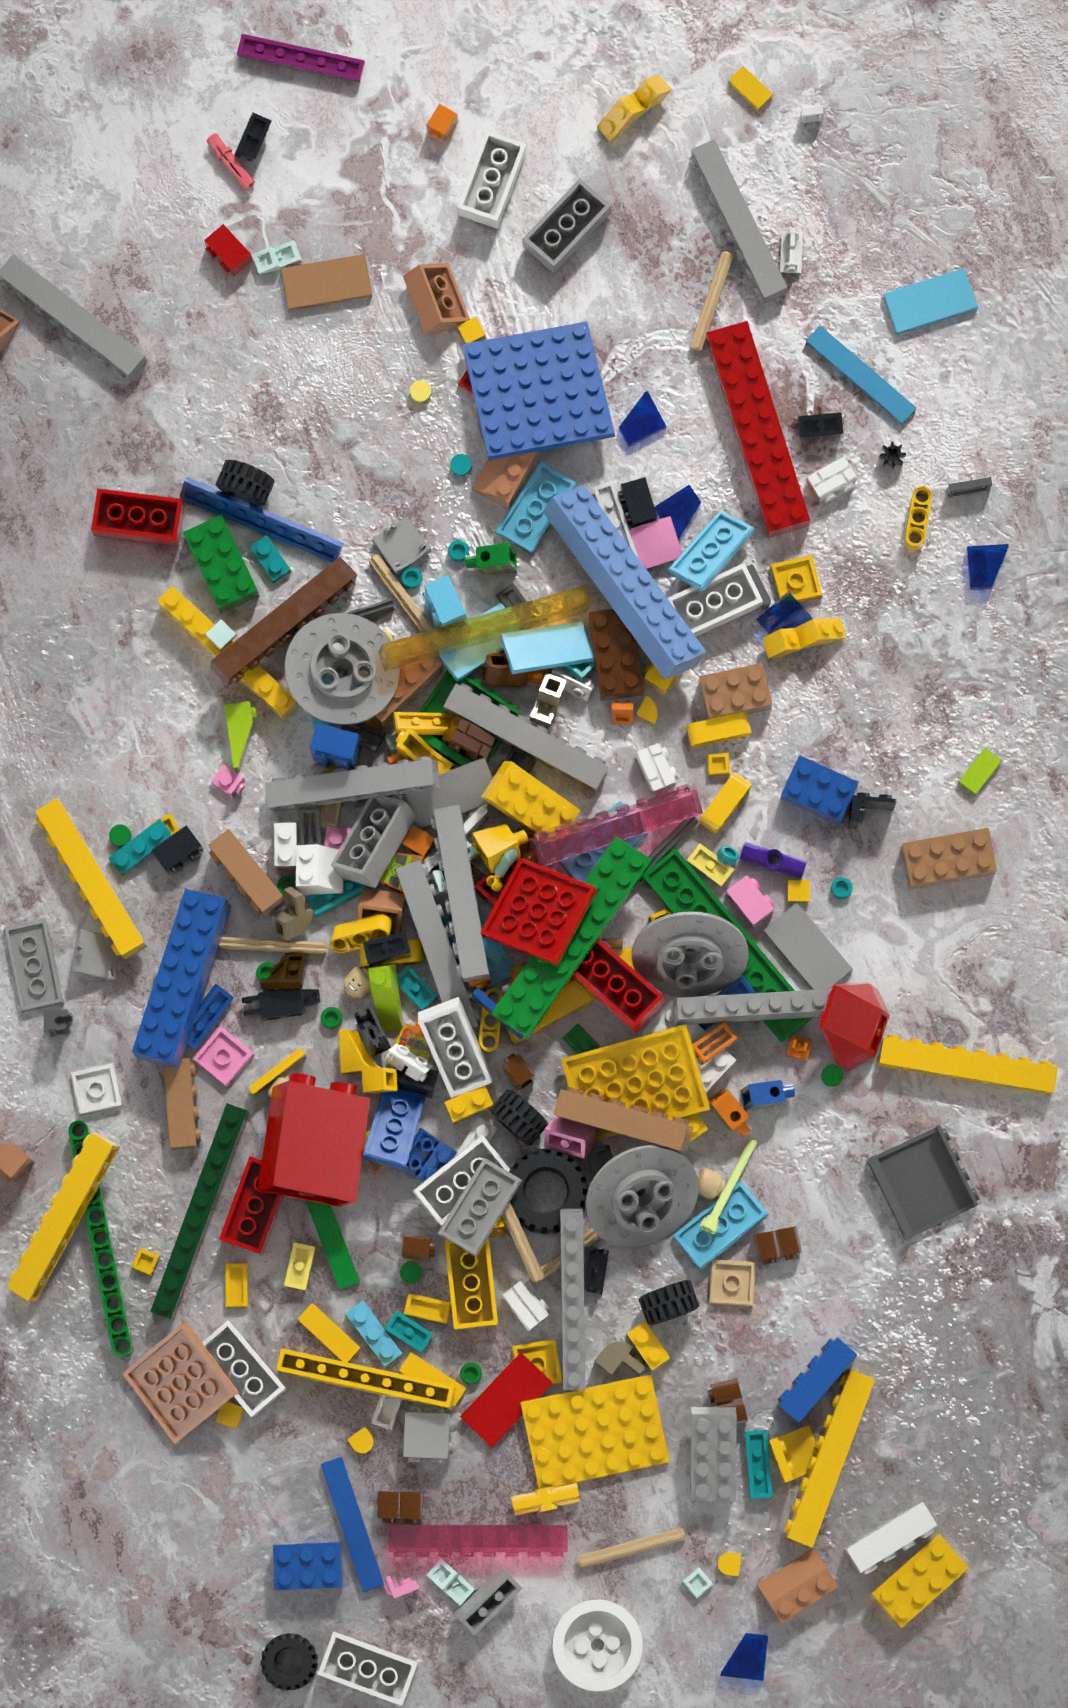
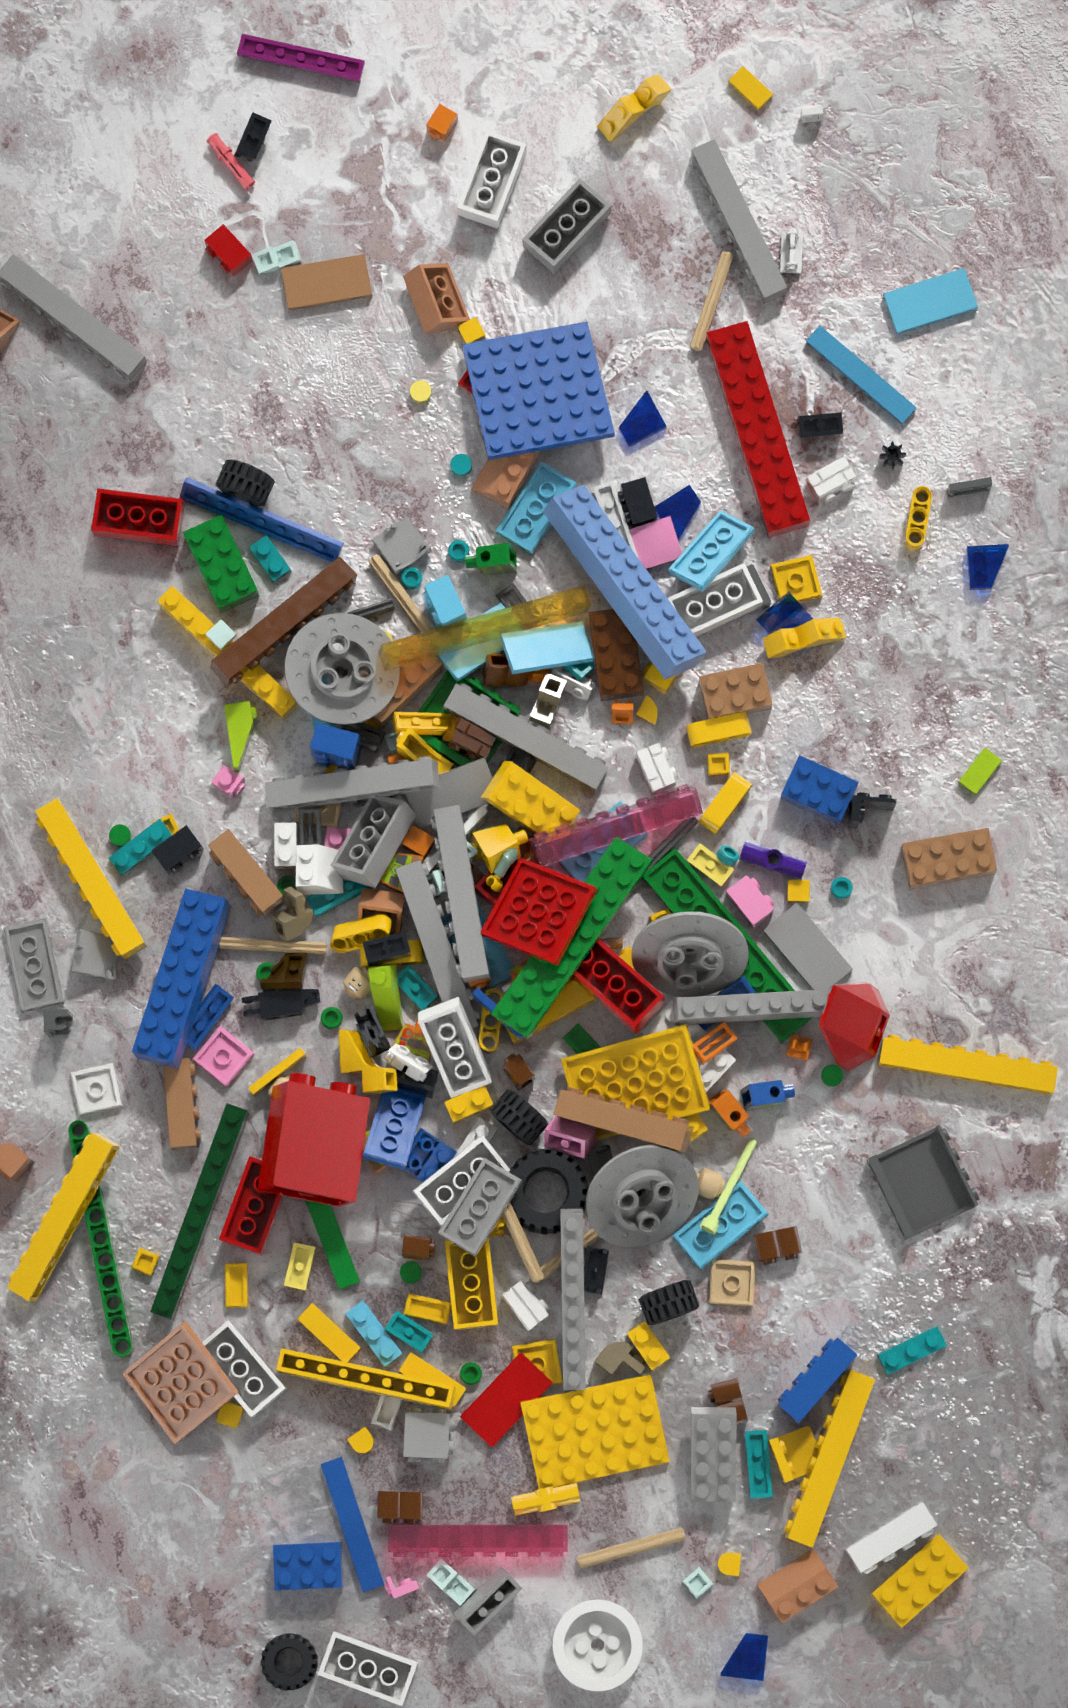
none -> teal plate [877,1326,947,1375]

